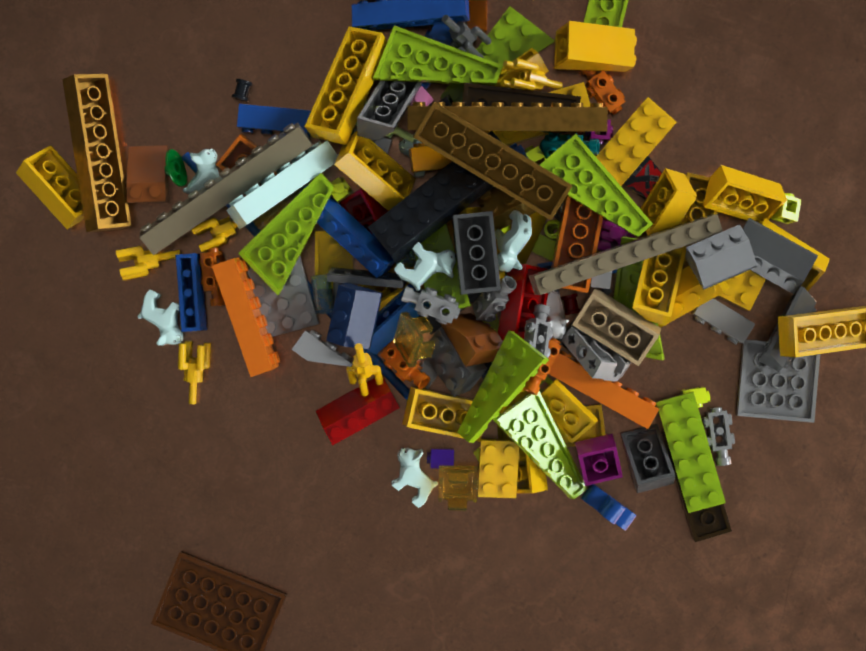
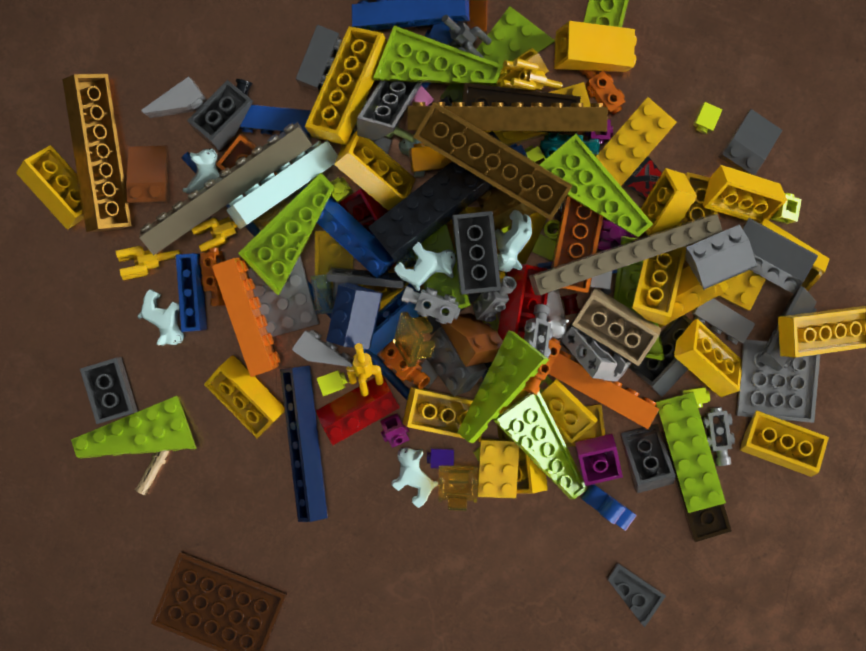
green dish [164,149,187,187] -> none
yellow plant [178,341,211,404] -> none
none -> lime wing [71,396,197,459]
none -> dark grey brick [80,357,138,424]
none -> tan pin [135,450,170,496]
none -> light grey slope [141,76,207,118]
none -> dark grey slope [187,80,253,152]
none -> yellow slope [204,355,285,439]
none -> dark blue brick [280,366,328,522]
none -> dark grey brick [296,25,342,92]
none -> neon yellow brick [317,370,348,396]
none -> magenta brick [380,413,410,448]
none -> dark grey wing [607,563,666,628]
none -> dark grey slope [629,315,693,397]
none -> yellow slope [674,319,742,397]
none -> neon yellow brick [693,102,723,134]
none -> dark grey slope [718,109,783,175]
none -> yellow slope [740,410,829,477]

